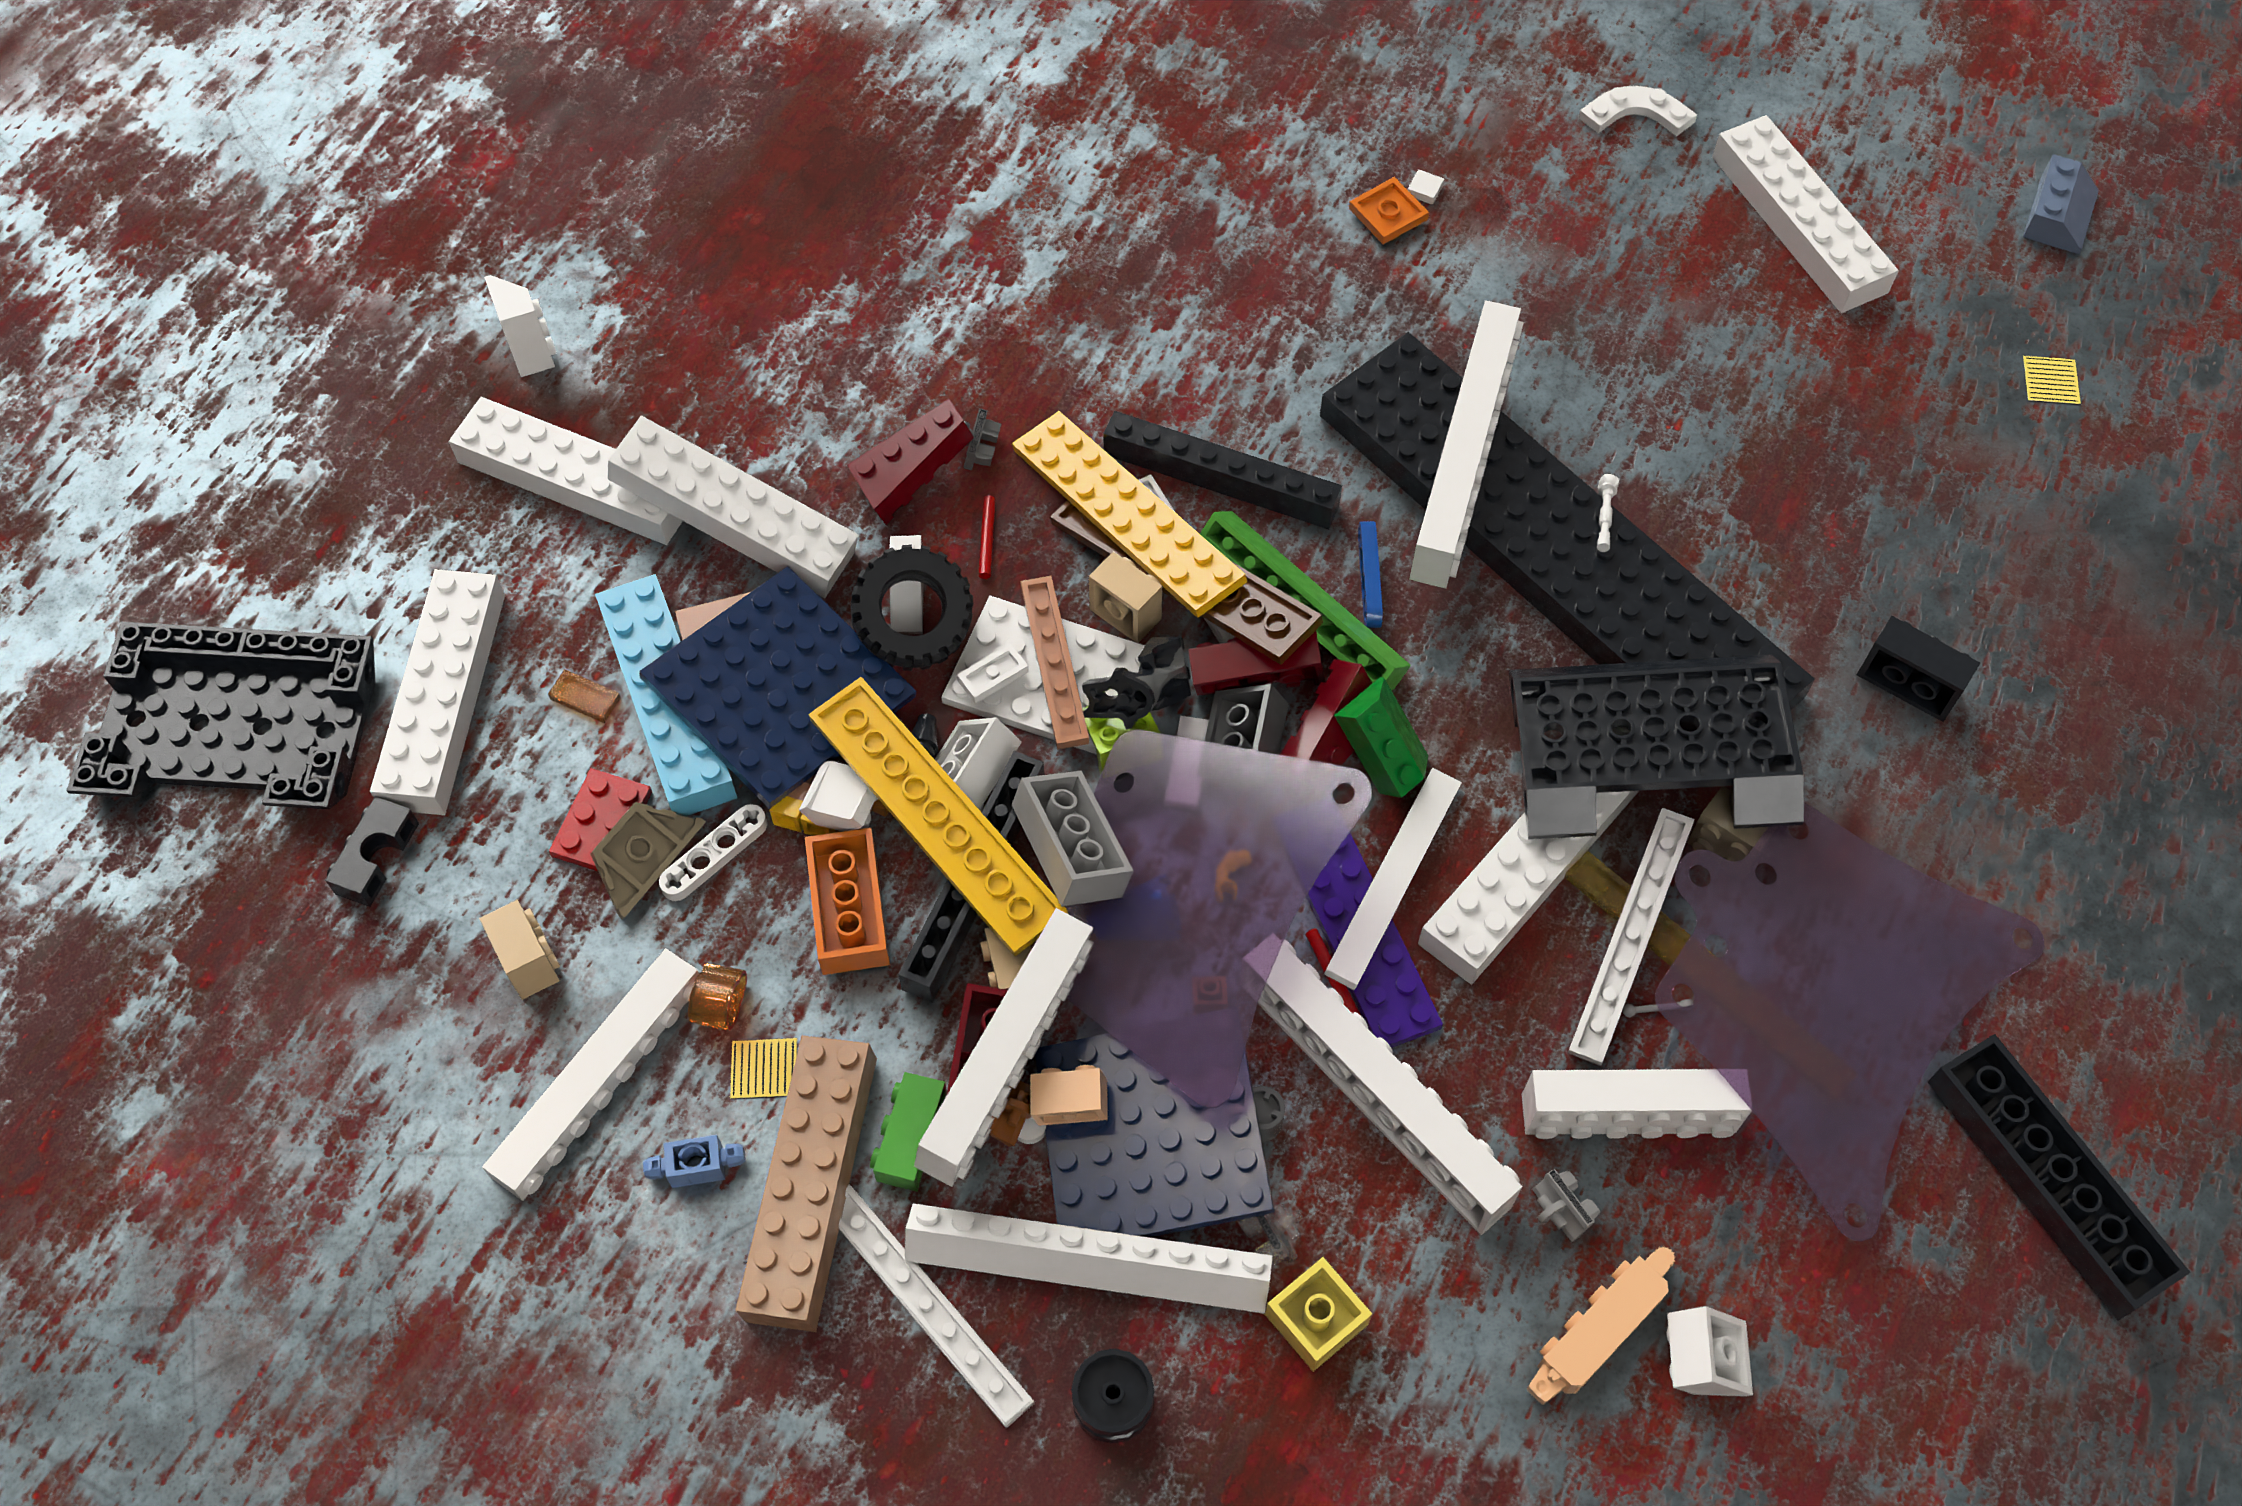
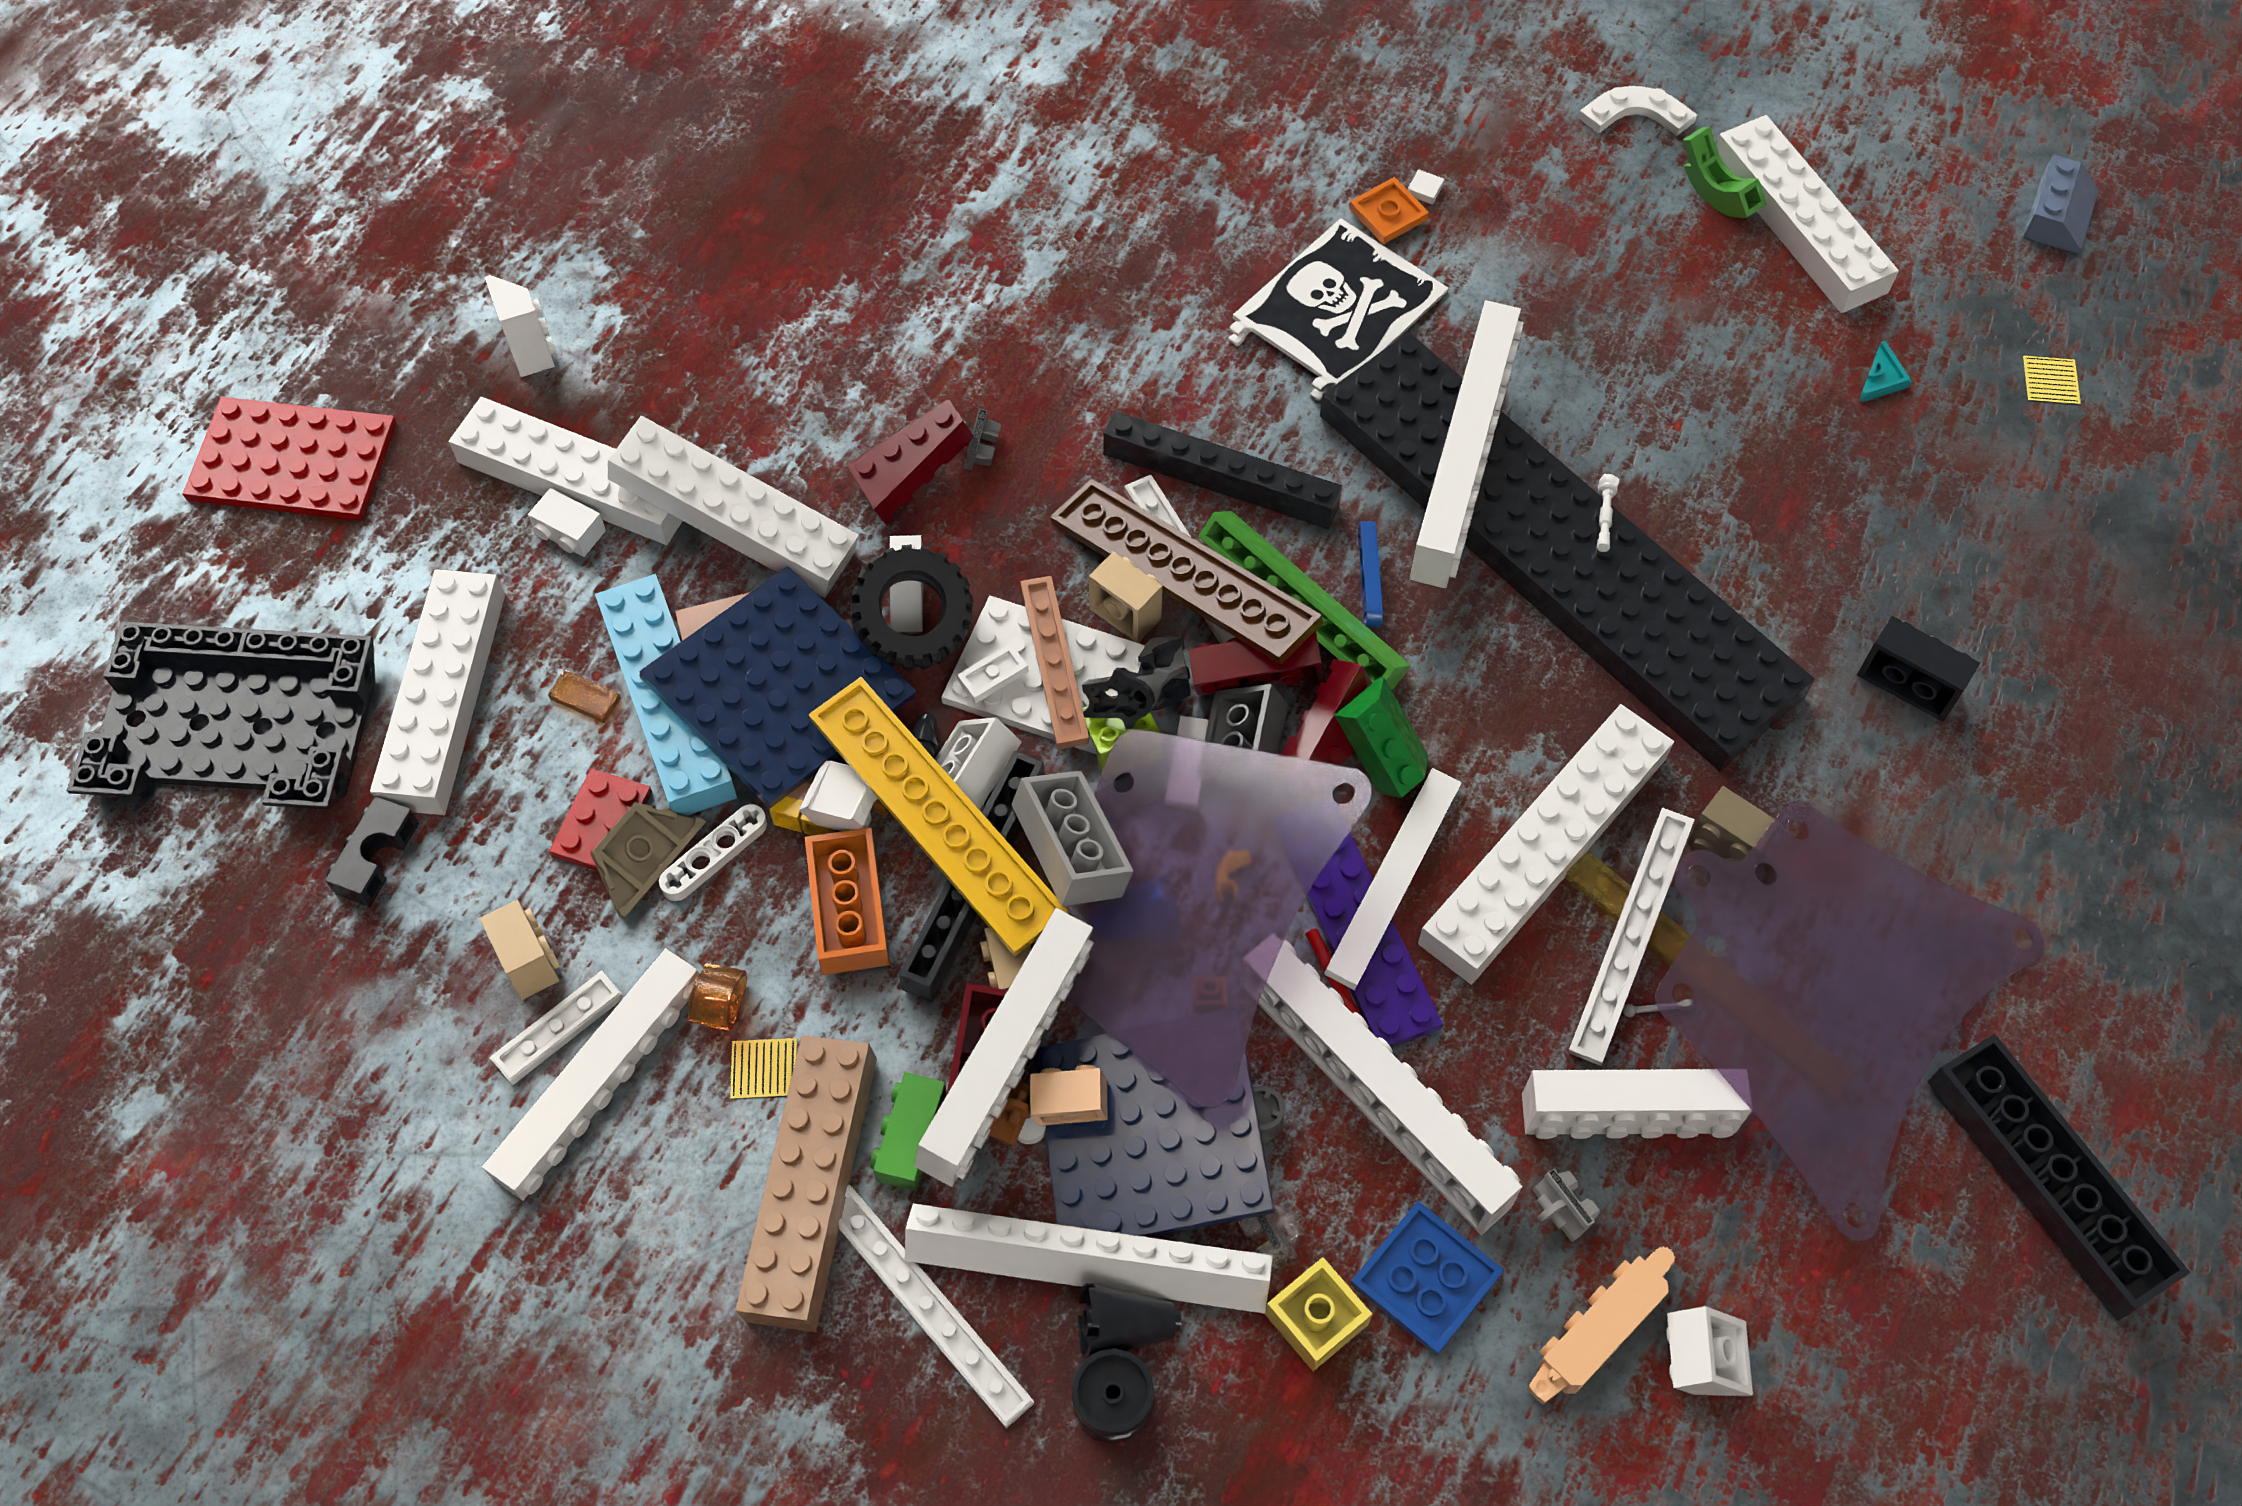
medium blue piece [643,1135,746,1188] -> none
red bar [978,496,996,579] -> none
yellow plate [1012,411,1247,618] -> none
black slope [1508,655,1804,840] -> none
none -> plate [182,396,397,521]
none -> white tile [490,970,624,1086]
none -> white brick [528,488,606,557]
none -> black cone [1078,1283,1181,1359]
none -> flag [1228,218,1449,402]
none -> blue plate [1350,1201,1504,1356]
none -> bright green arch [1682,127,1767,218]
none -> teal tile [1859,341,1912,403]

